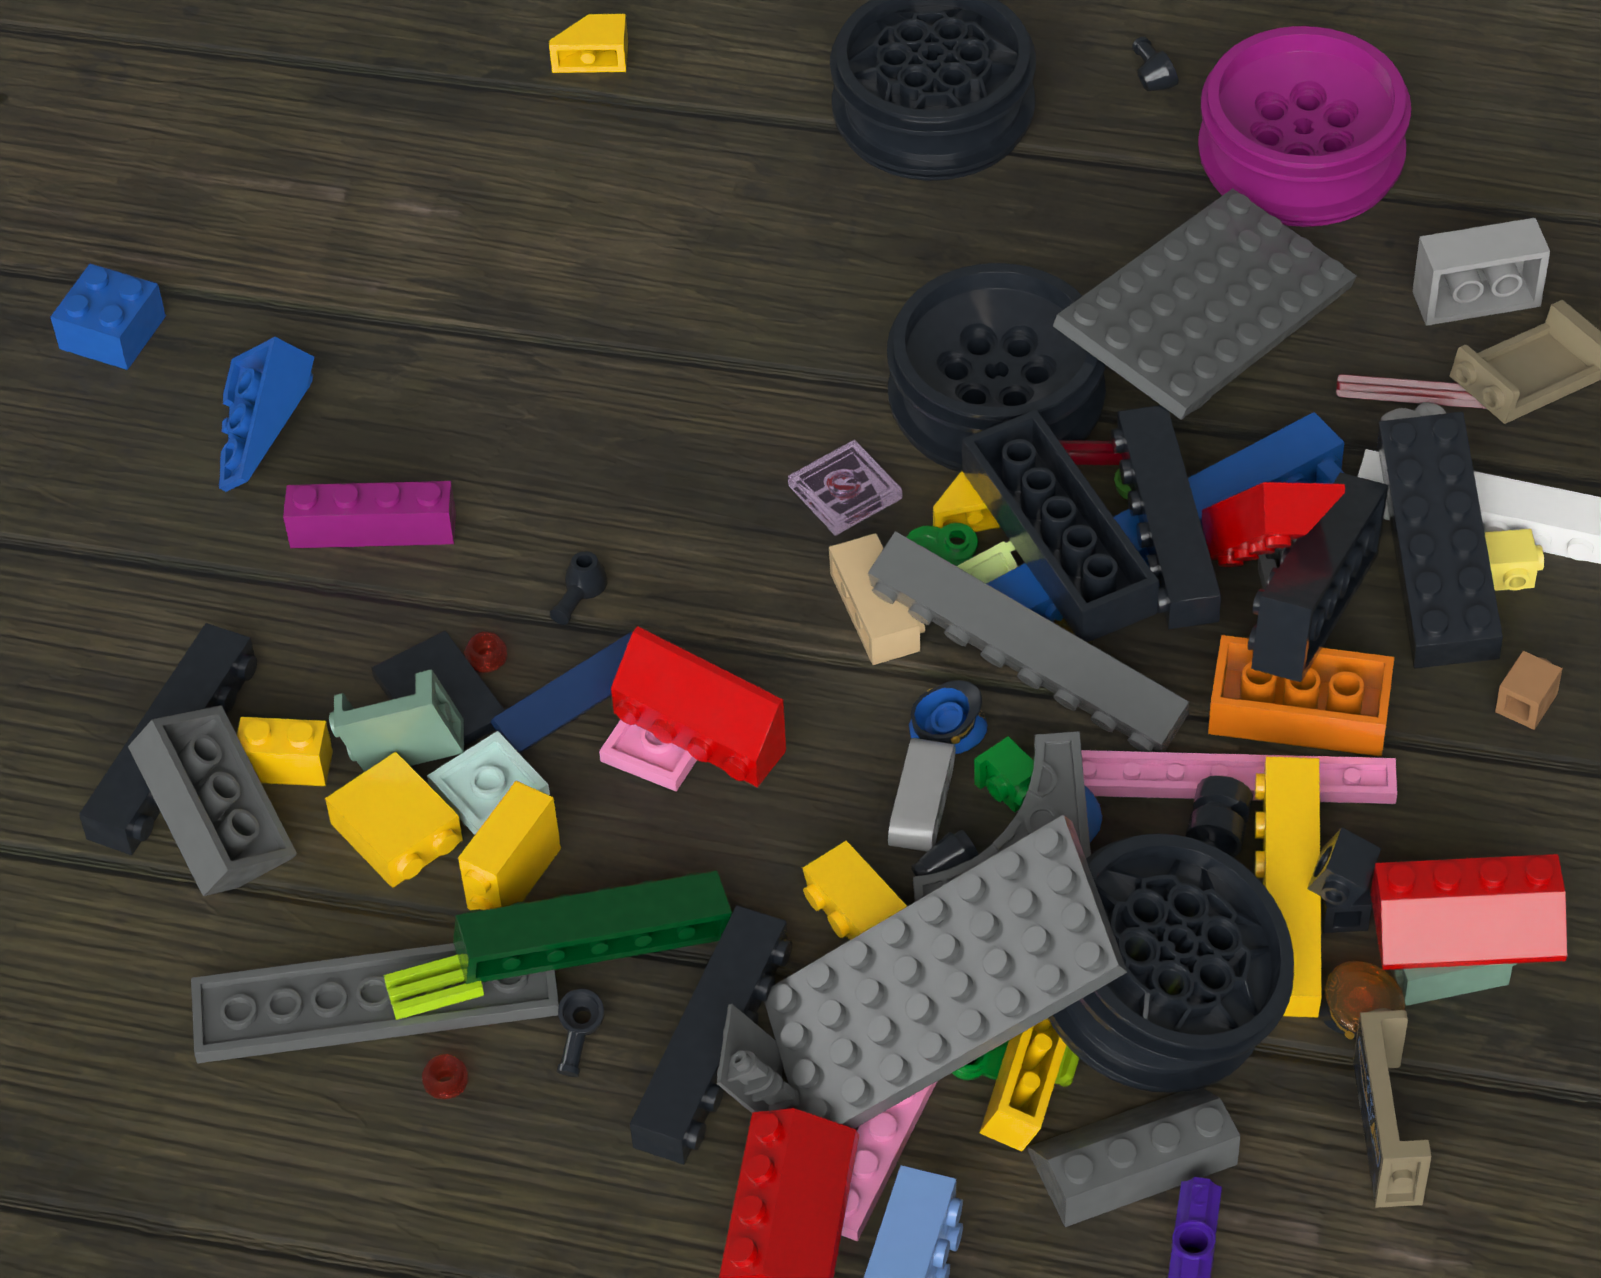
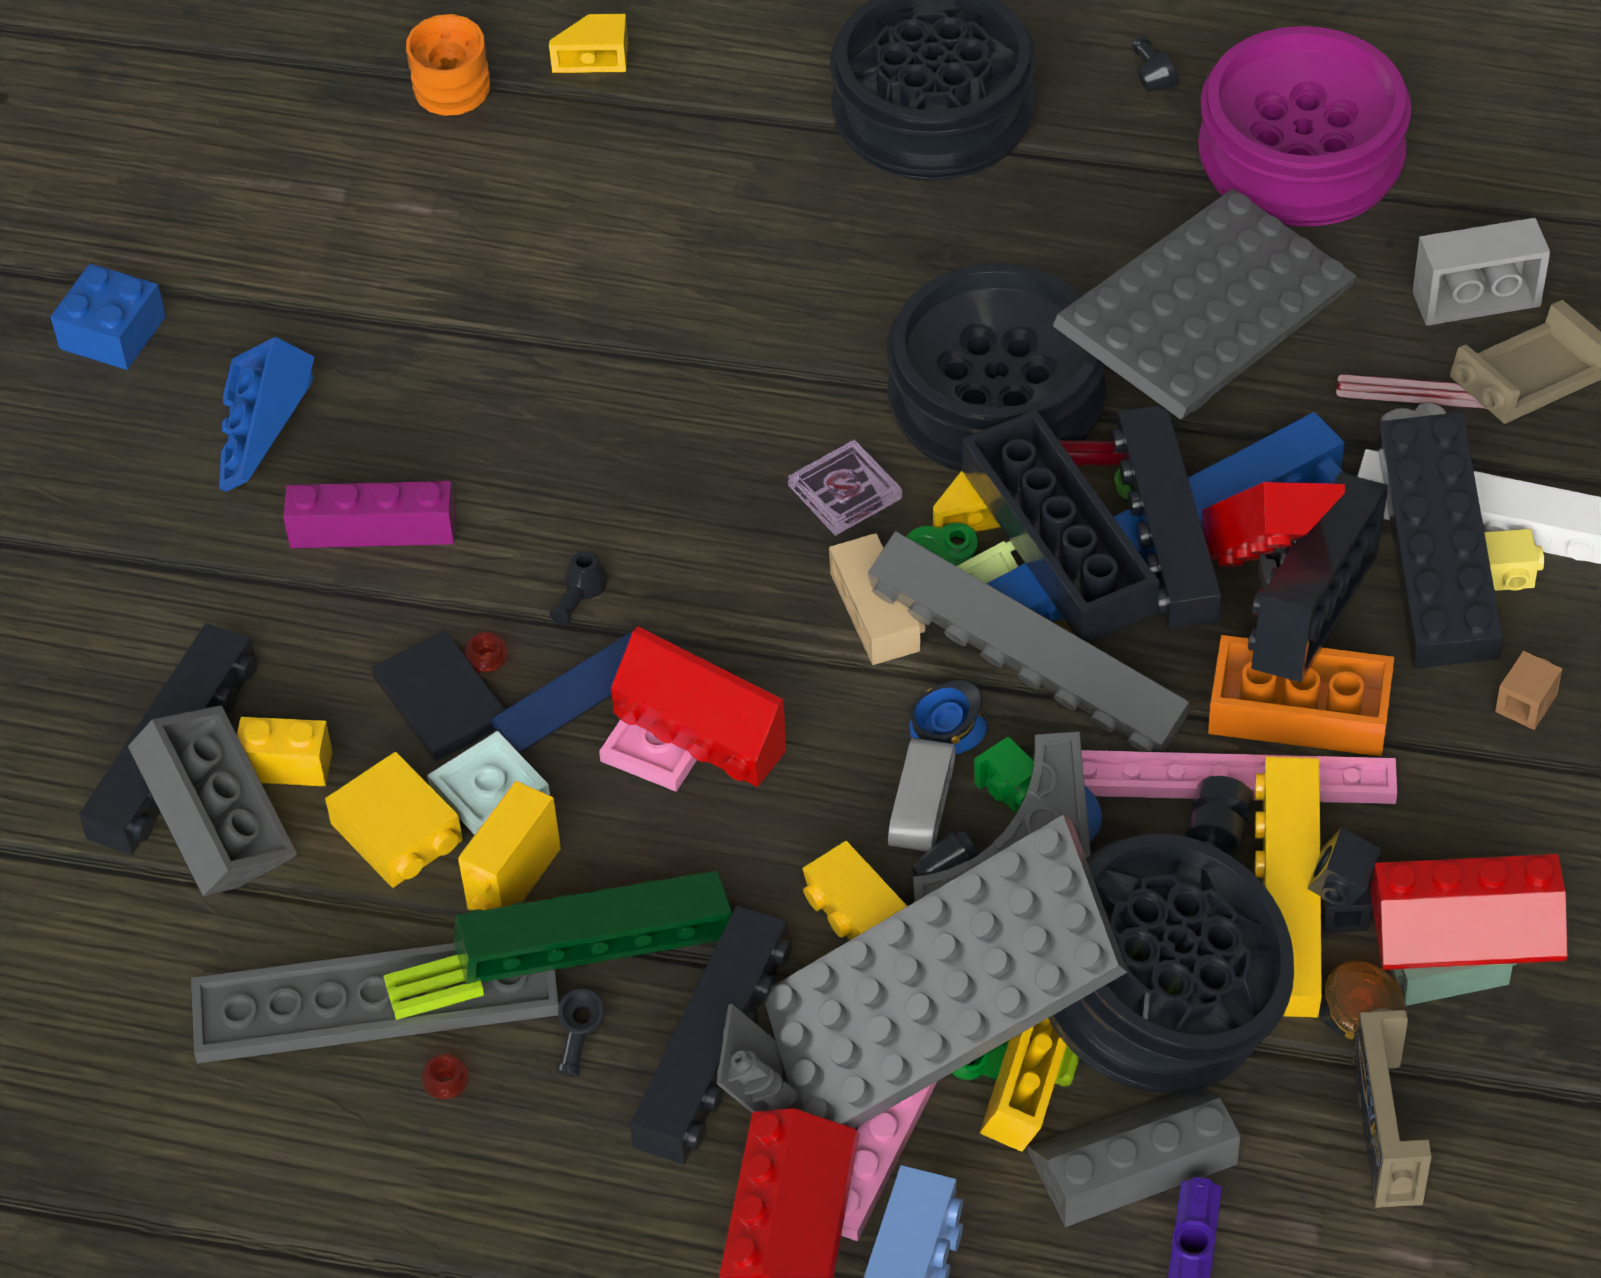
sand green panel [329,669,464,772] -> none
none -> orange wheel [406,14,490,116]

